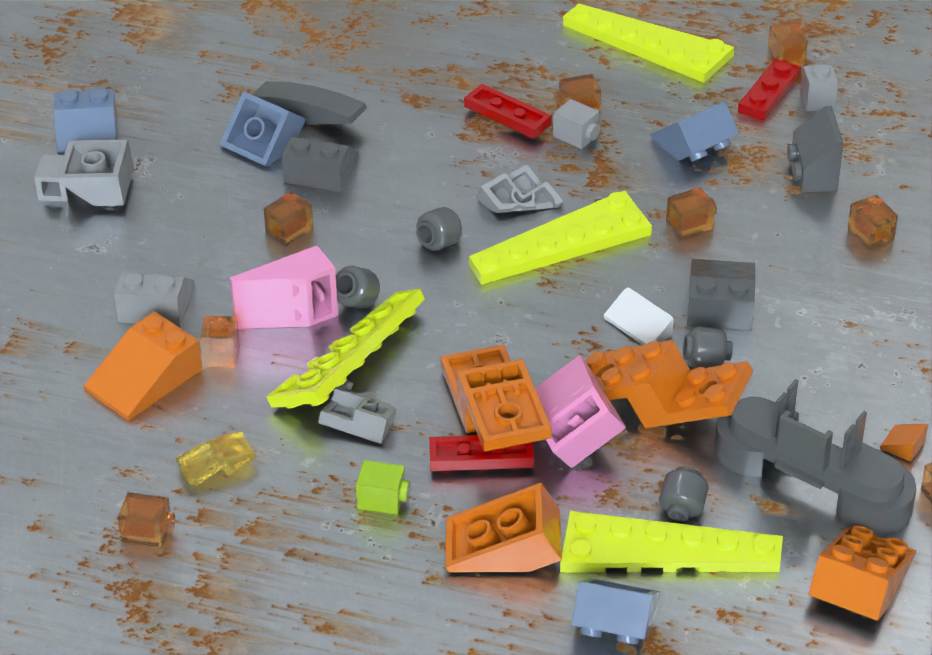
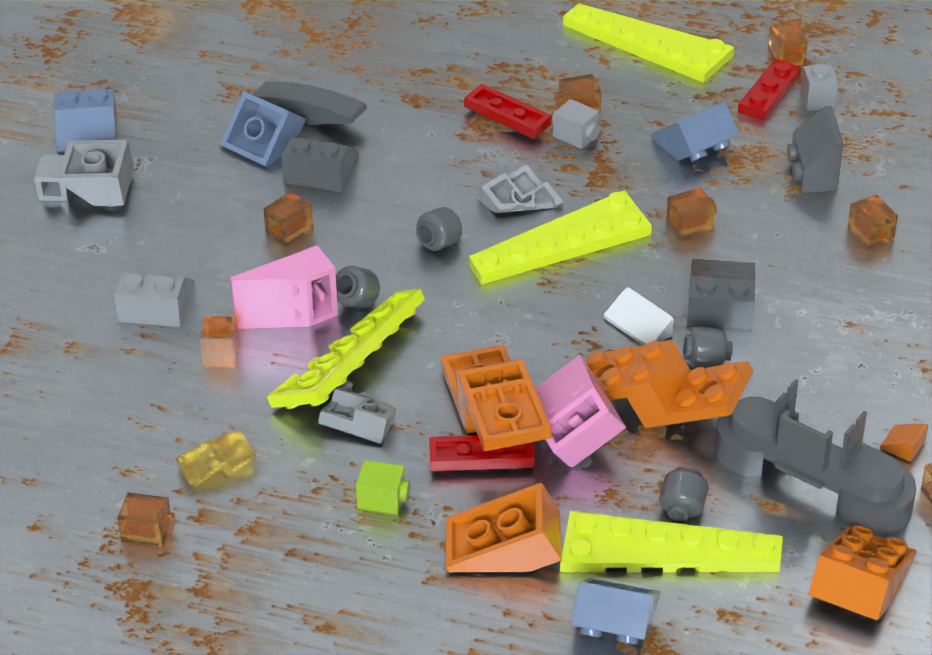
orange slope [84,311,203,421] -> none

